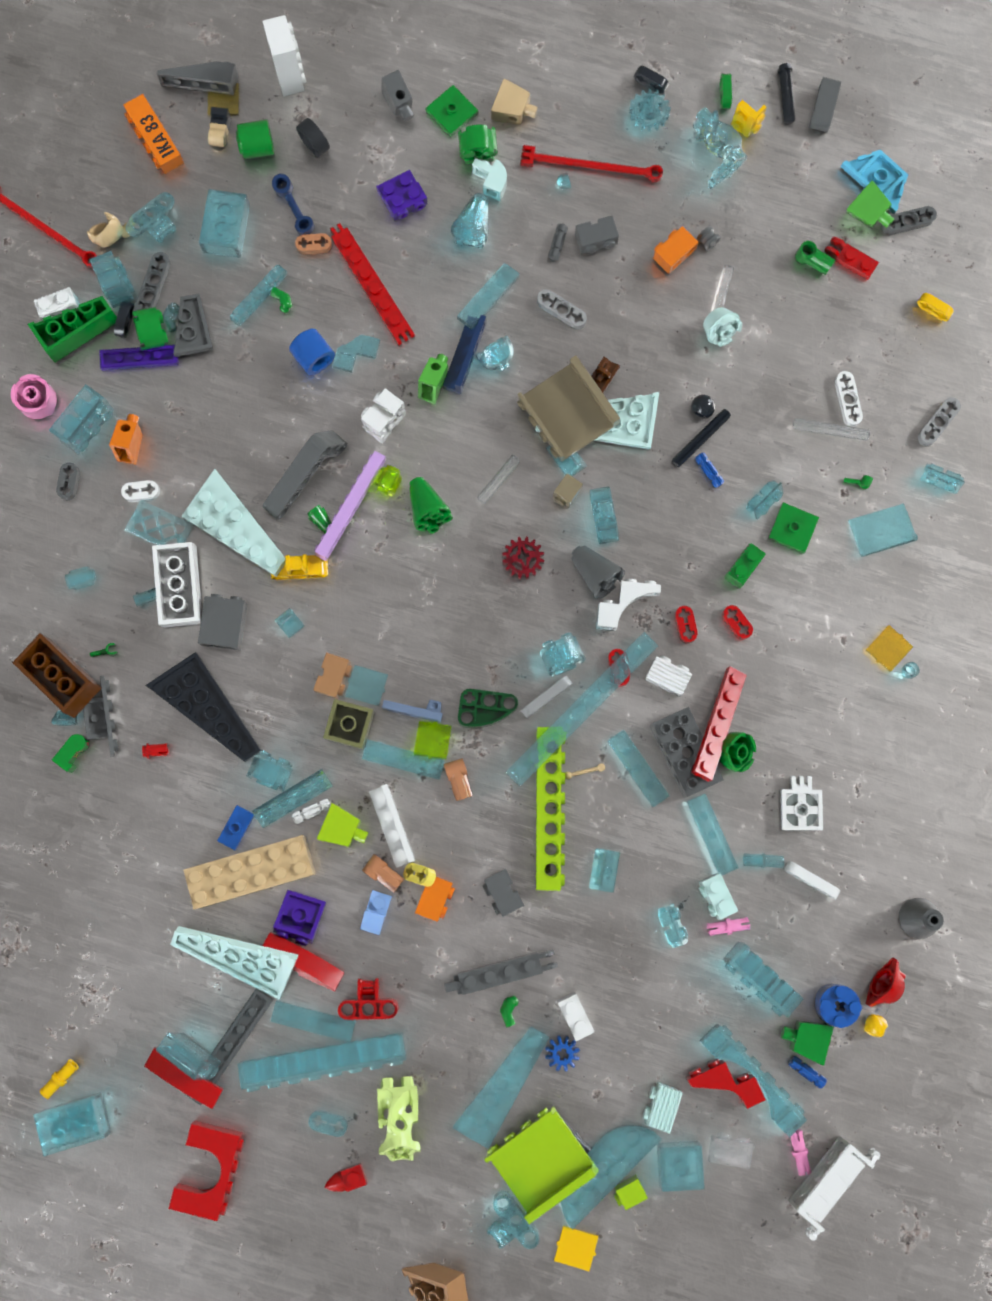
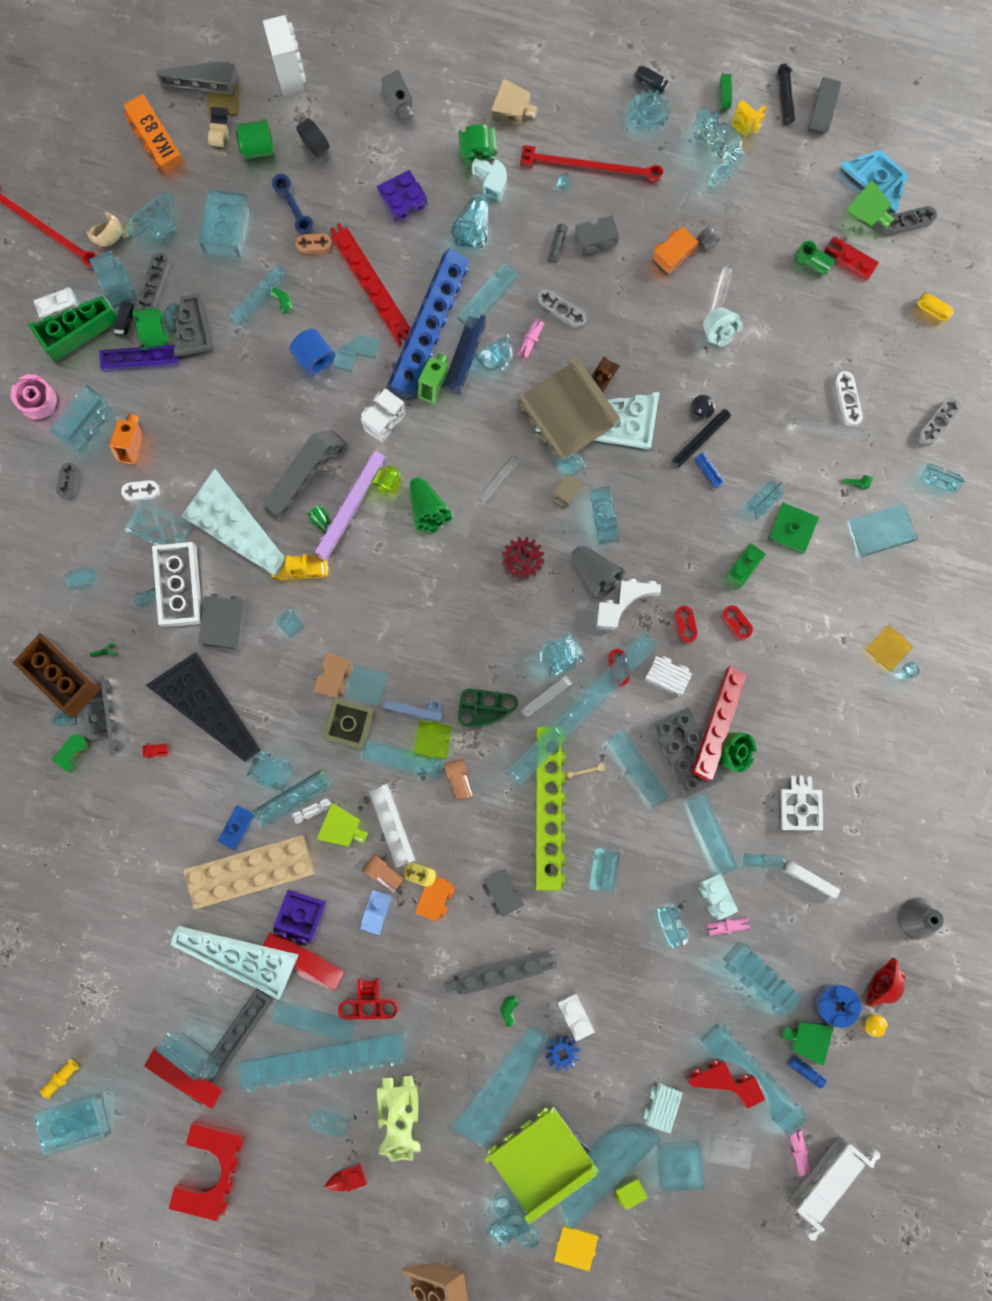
green plate [425,85,478,137] -> none
none -> blue brick [386,248,469,400]
none -> bright pink pin [517,318,545,358]

